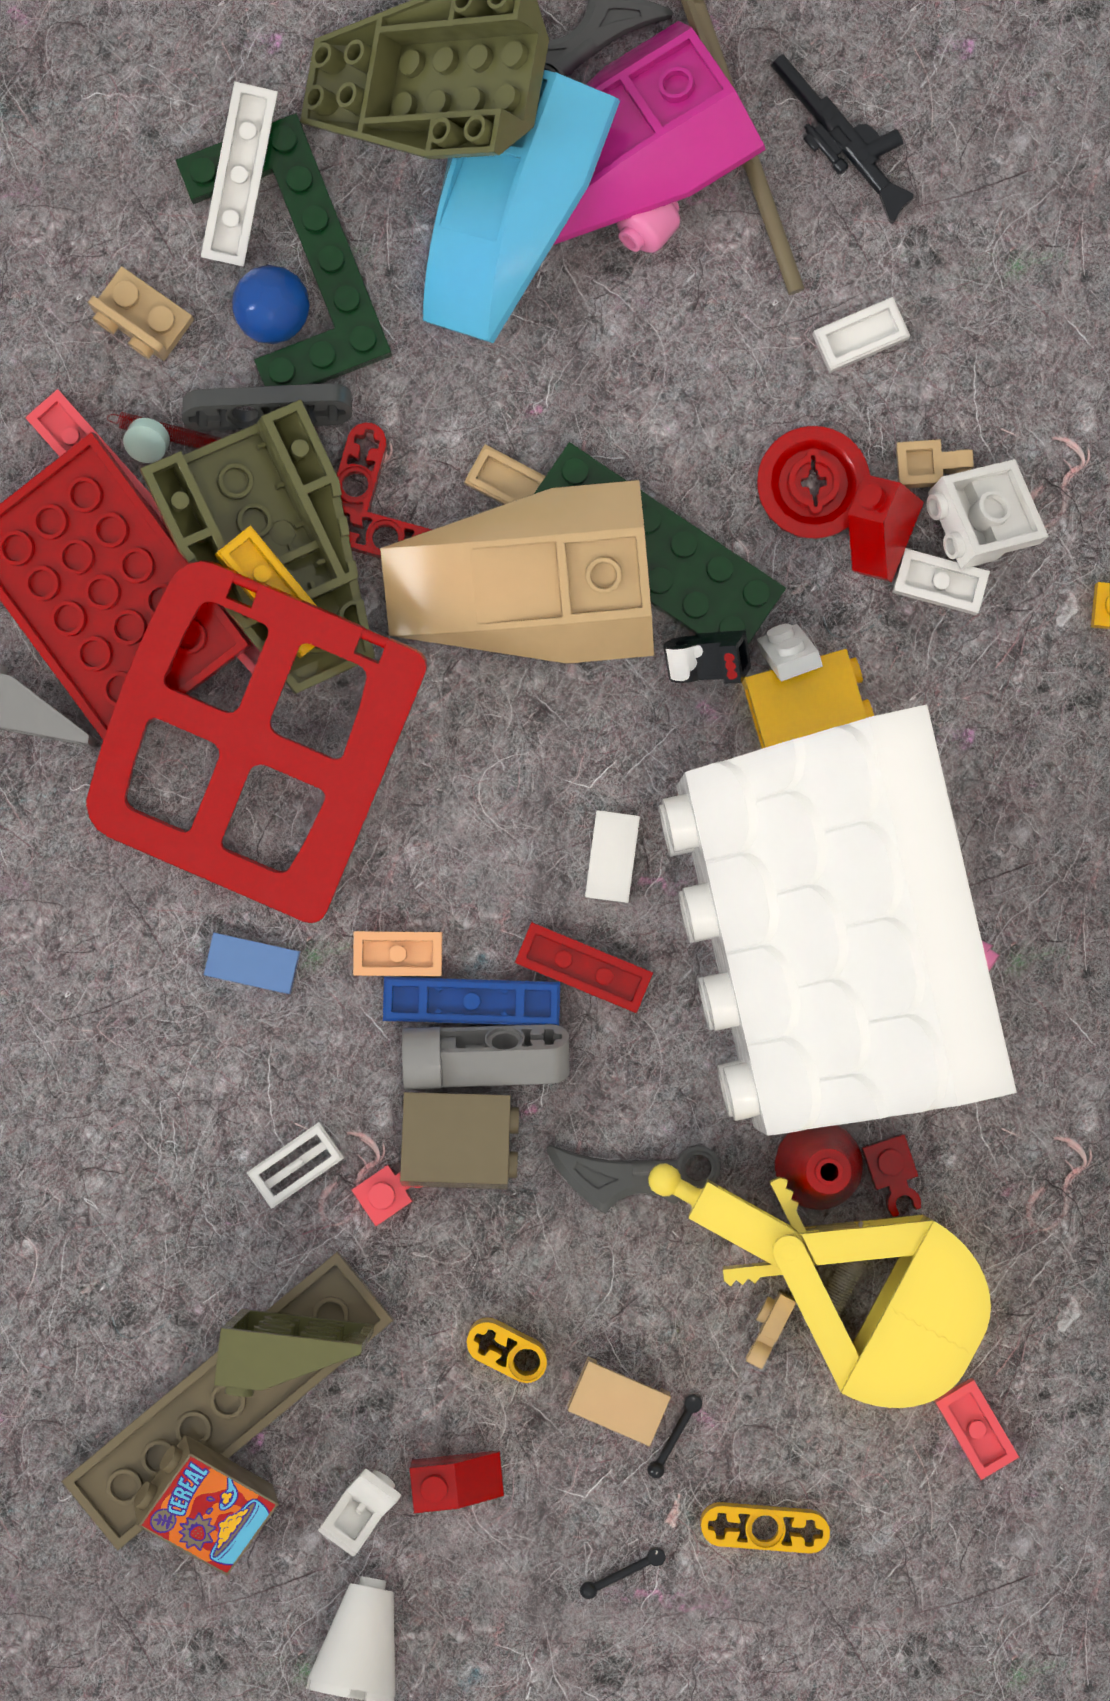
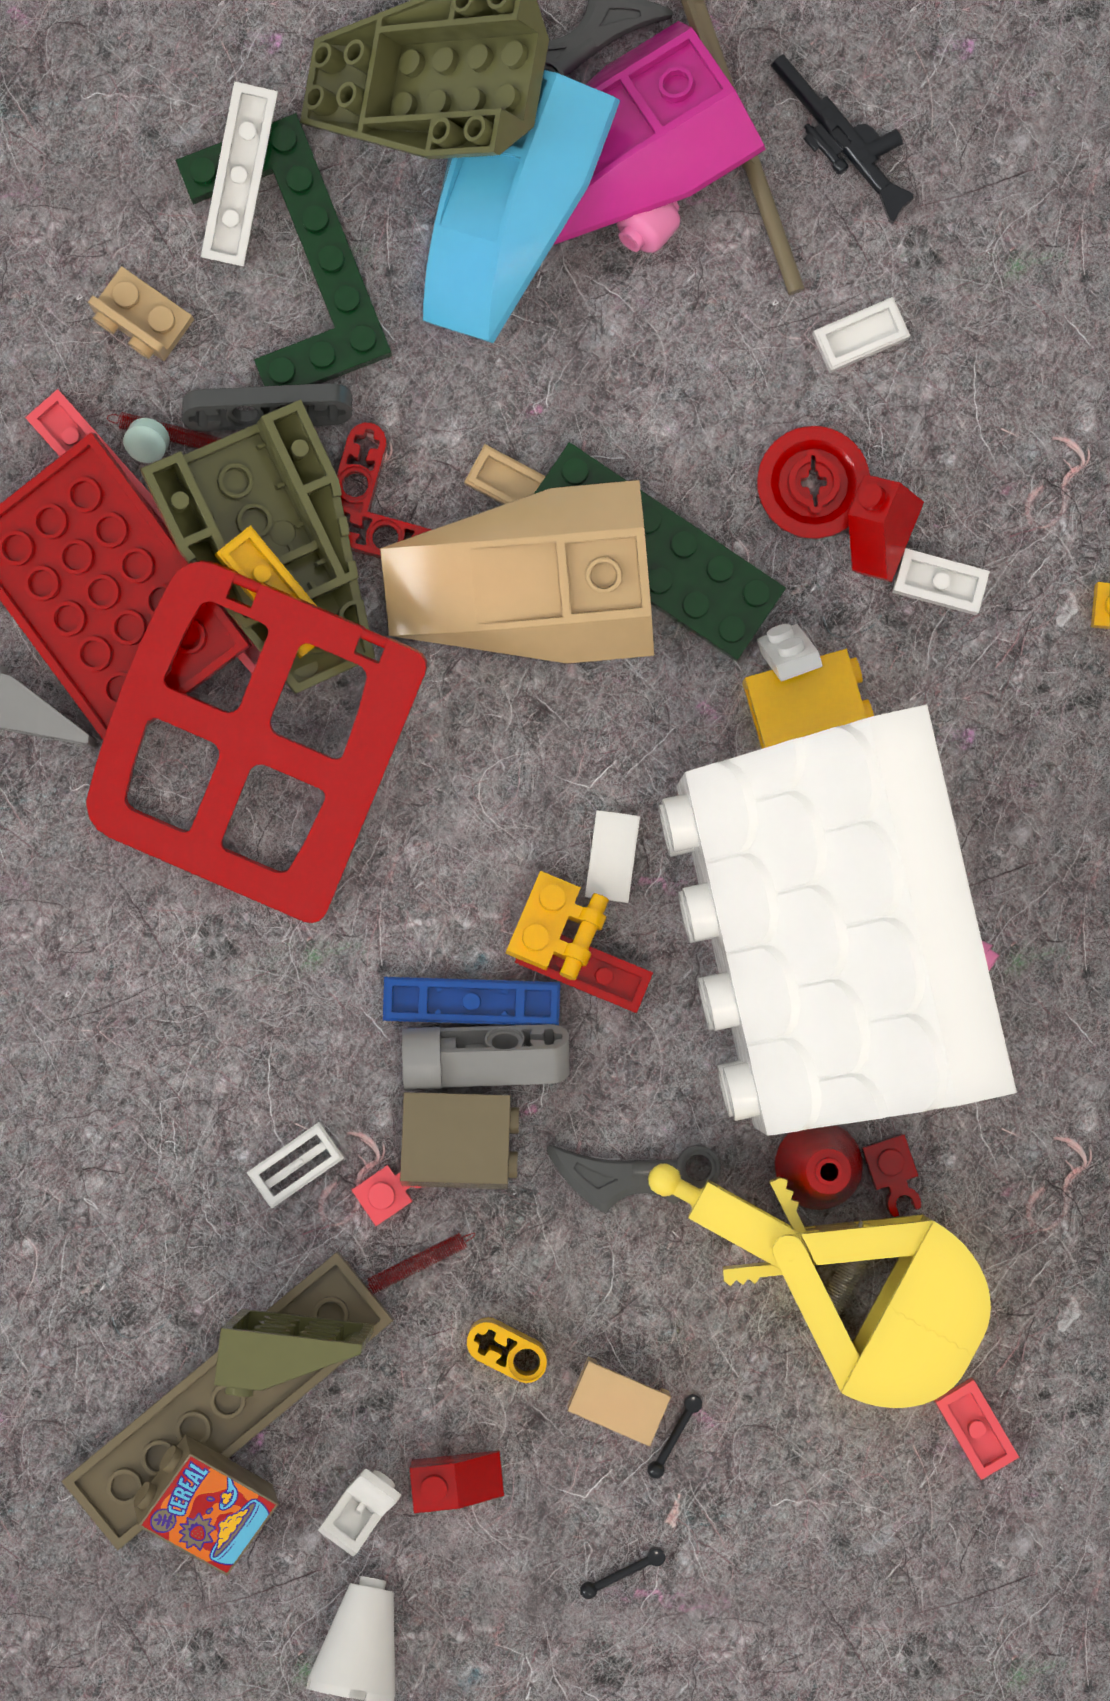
medium blue tile [204,932,300,994] -> none
blue piece [232,265,310,344] -> none
light nougat plate [353,931,443,976] -> none
black leg [663,630,751,684] -> none
yellow beam [700,1502,830,1553] -> none
tan plate [745,1291,796,1369] -> none
tan plate [896,439,974,489] -> none
white plate [927,459,1049,569] -> none
none -> red piece [367,1233,475,1294]
none -> yellow plate [505,871,609,981]

